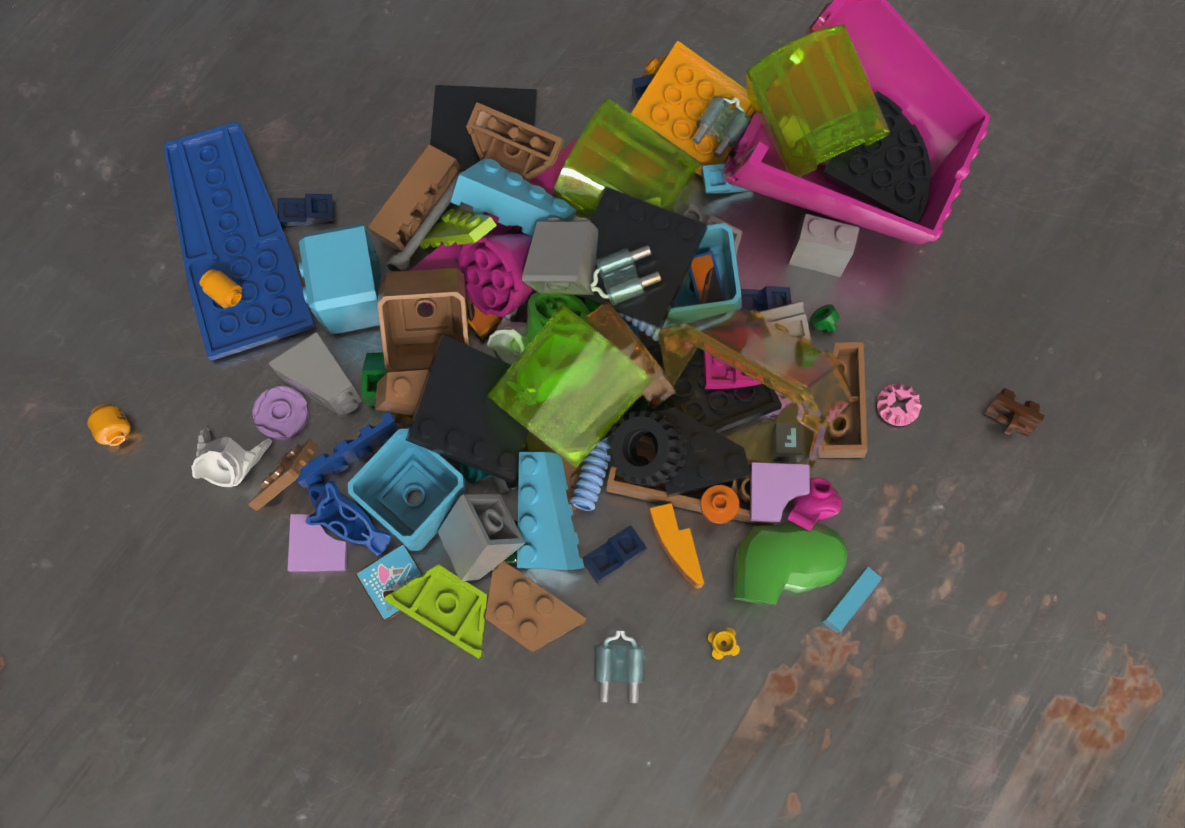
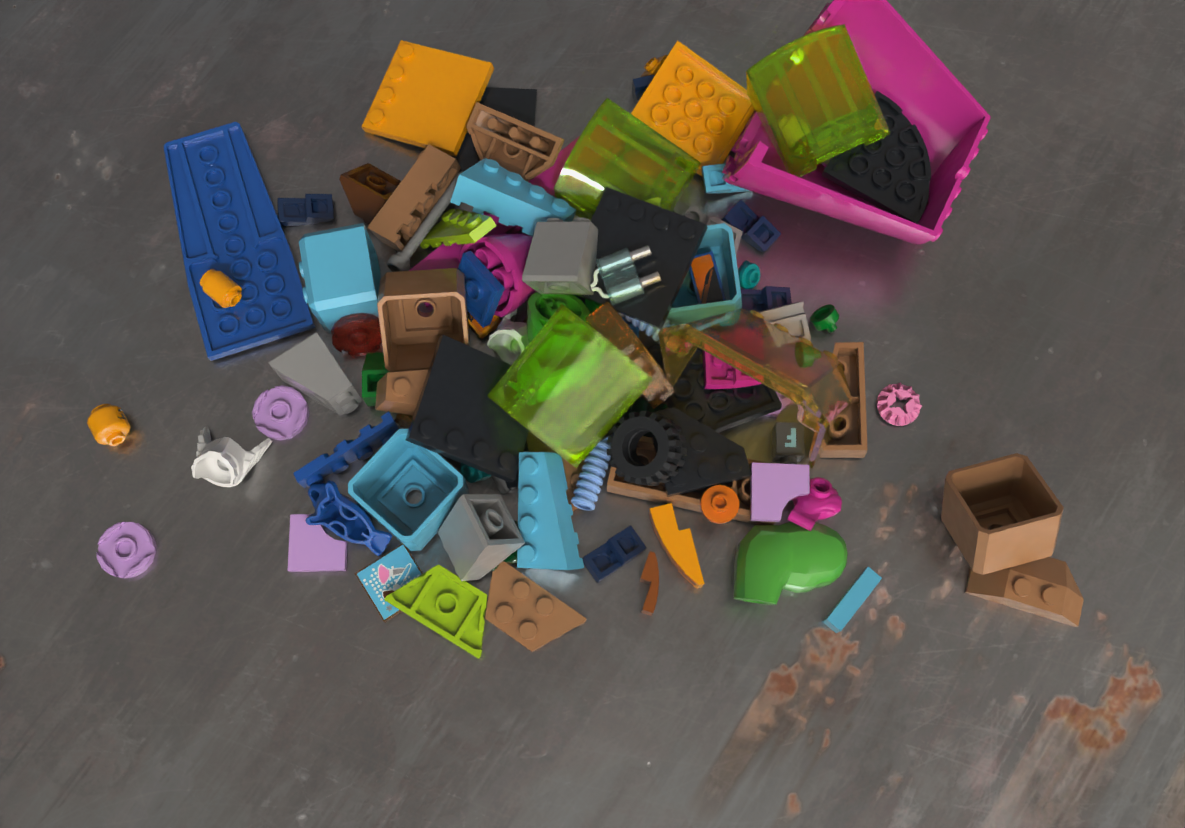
medium nougat wing [248,439,318,511] -> none
clear light blue piece [594,631,646,703] -> none
clear light blue piece [692,96,750,158] -> none
yellow plate [708,628,740,660] -> none
light grey slope [789,214,860,277] -> none
reddish brown hips [984,388,1045,436] -> none
none -> lavender tile [96,522,156,579]
none -> clear red tile [331,313,382,356]
none -> reddish brown slope [339,163,401,225]
none -> light orange plate [361,40,494,157]
none -> blue tile [458,250,505,327]
none -> dark orange slope [639,551,659,616]
none -> dark blue slope [721,200,781,253]
none -> teal plate [738,260,761,289]
none -> medium nougat plate [941,453,1064,575]
none -> medium nougat wedge [965,557,1084,627]

